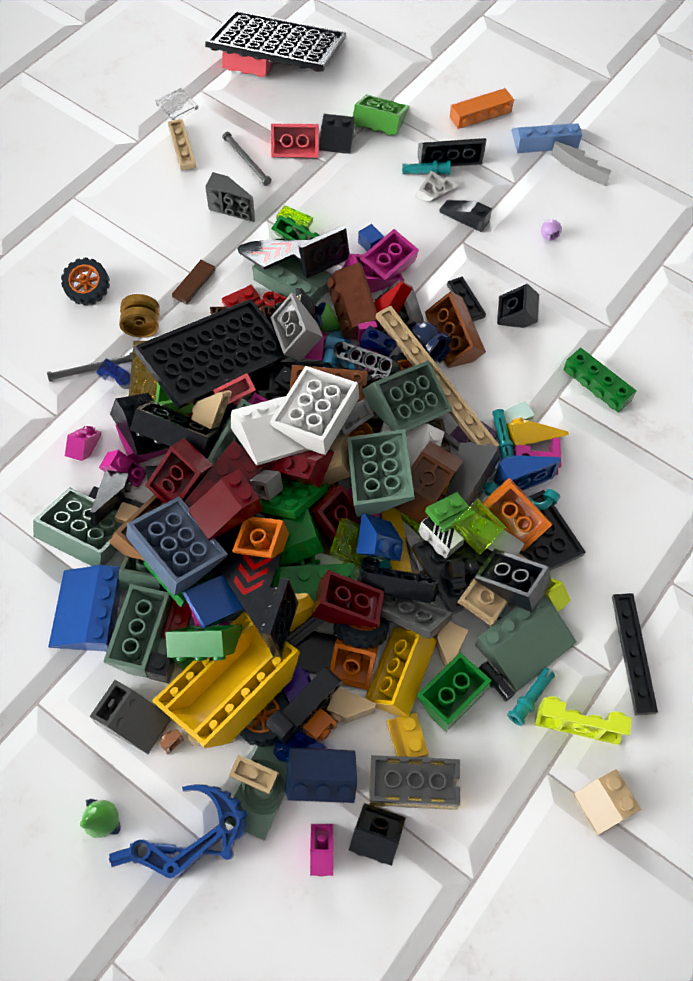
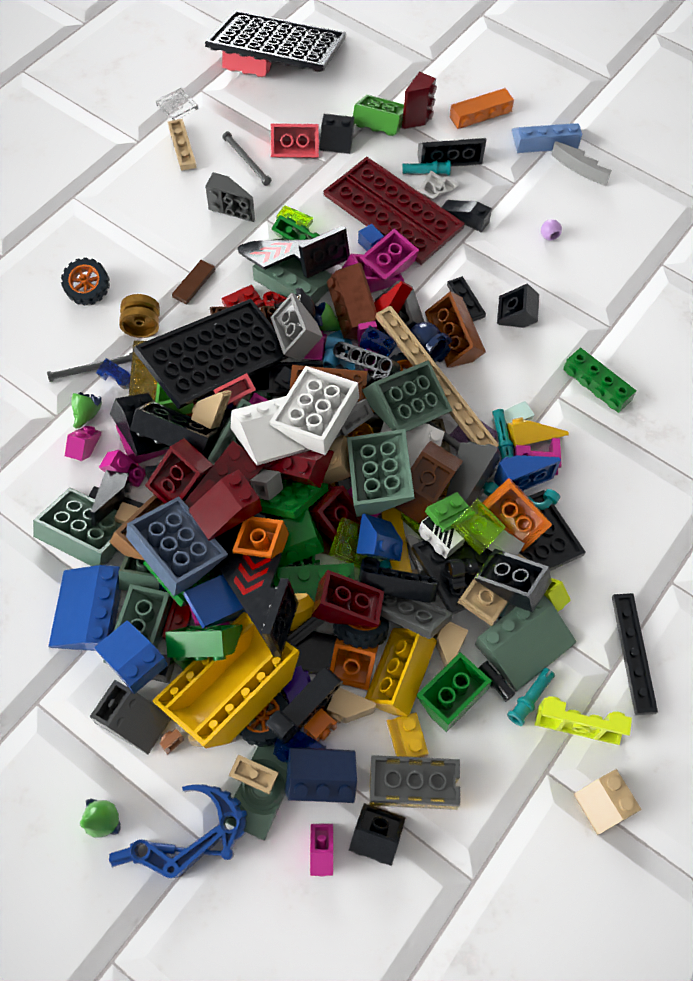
none -> bright green hat [71,392,102,429]
none -> blue slope [94,620,168,694]
none -> dark red plate [323,157,465,265]
none -> dark red slope [402,71,437,129]

